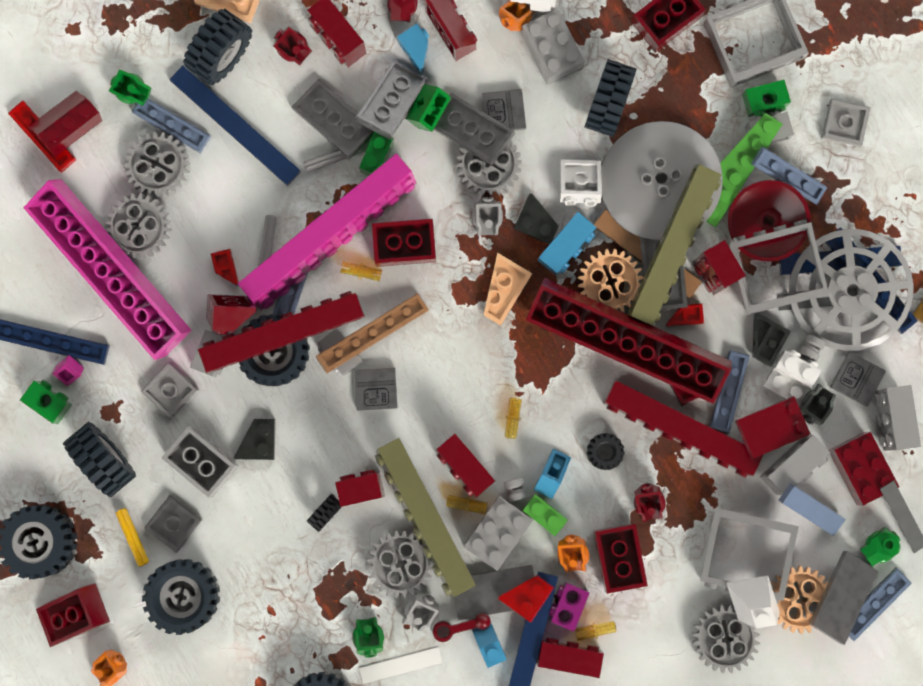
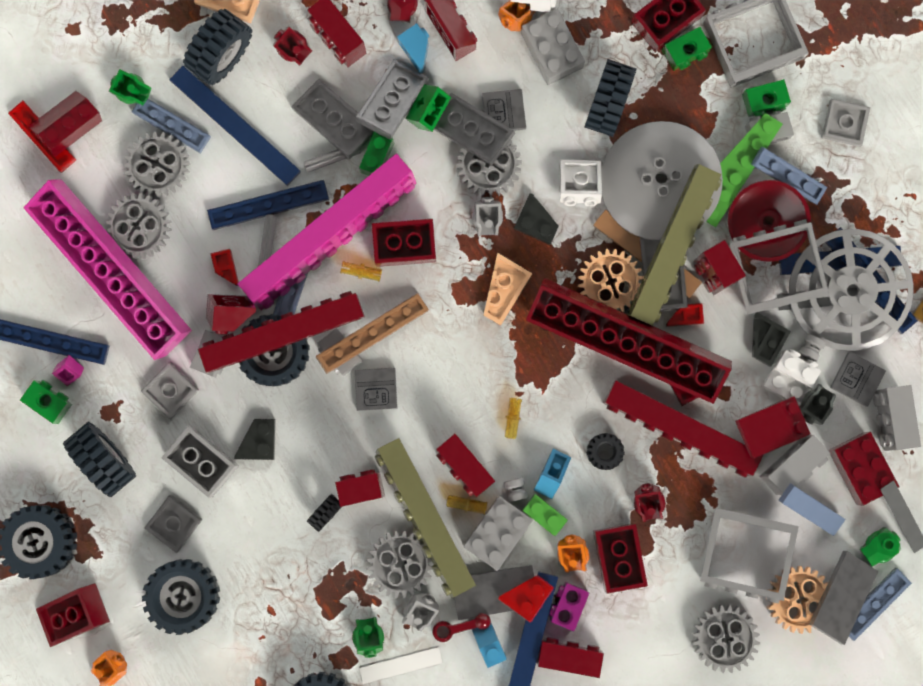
yellow axle [115,508,149,567] -> none
dark azure brick [538,212,596,276] -> none
clear yellow axle [575,621,617,641] -> none
sand blue tile [709,350,750,434] -> none
white slope [727,576,780,628] -> none
none -> dark blue tile [207,180,329,230]
none -> green brick [662,27,712,71]

